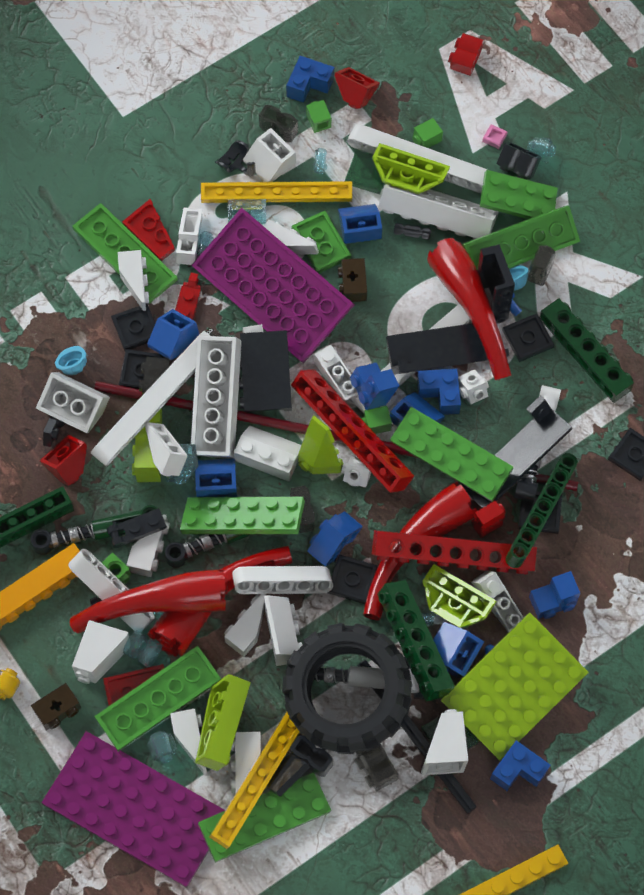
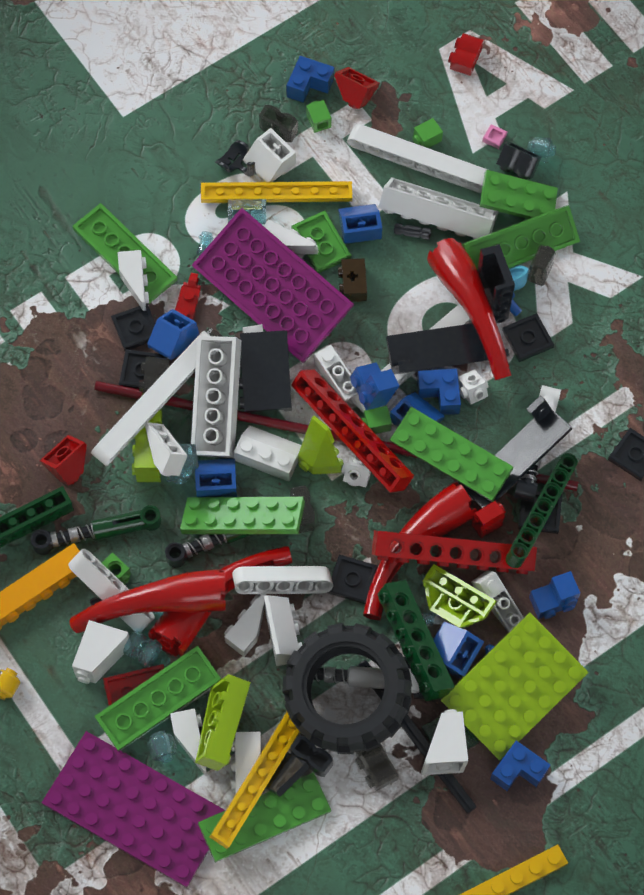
dark brown brick [31,683,81,731] -> none
white slope [36,372,110,433] -> none
black plate [43,416,65,447] -> none
medium azure piece [55,346,87,375] -> none
black plate [106,508,167,548] -> none
red wing [122,198,175,262] -> none
white slope [126,514,170,577] -> none
white slope [176,208,203,265] -> none
blue brick [307,511,363,567] -> none
clear light blue pin [312,148,327,174] -> none
clear green tile [345,150,384,194] -> none
lime wedge [372,143,450,194] -> none
dark green brick [540,298,634,404] -> none

